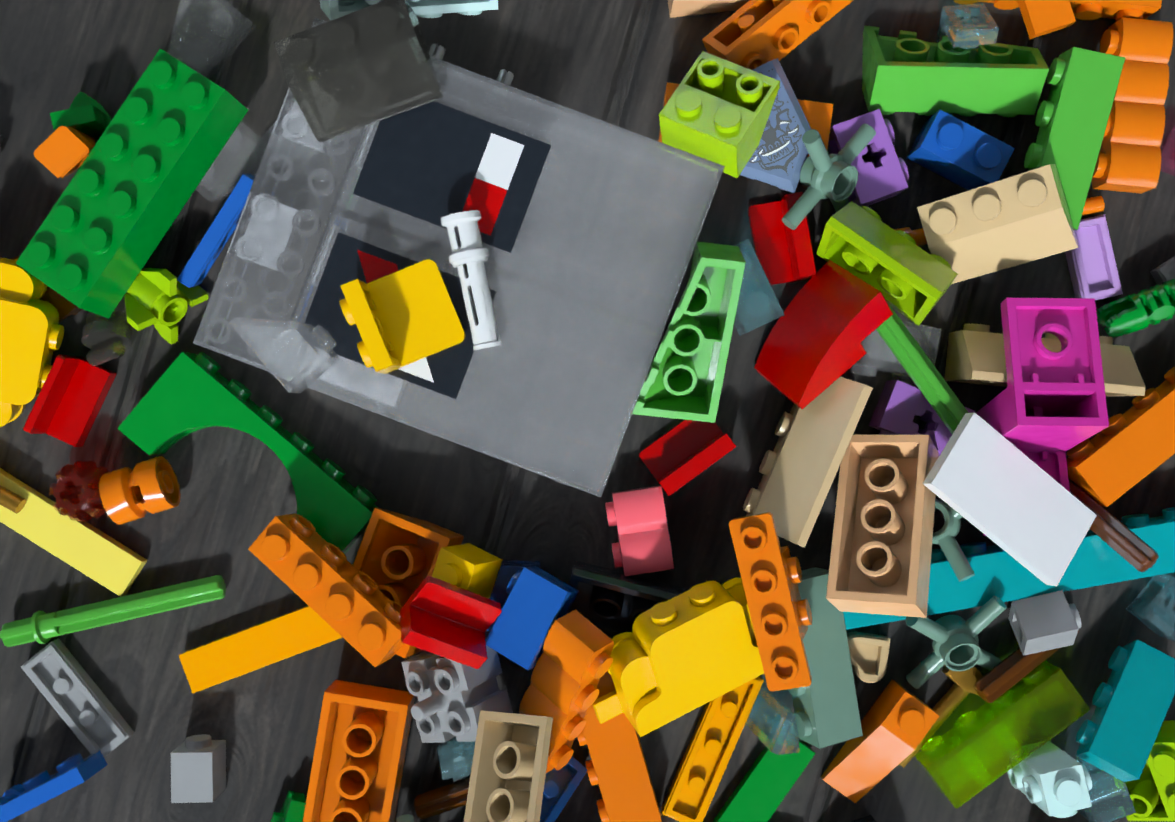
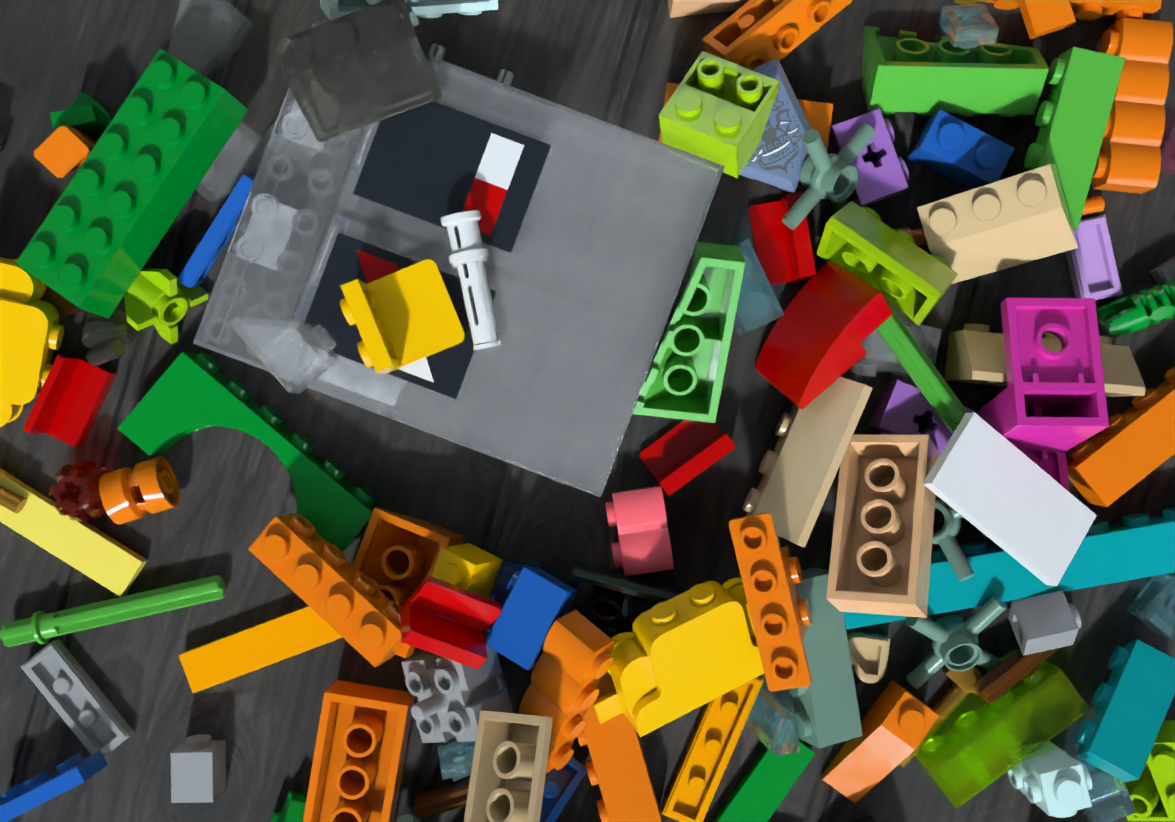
reddish brown axle [1068,478,1159,572] -> none

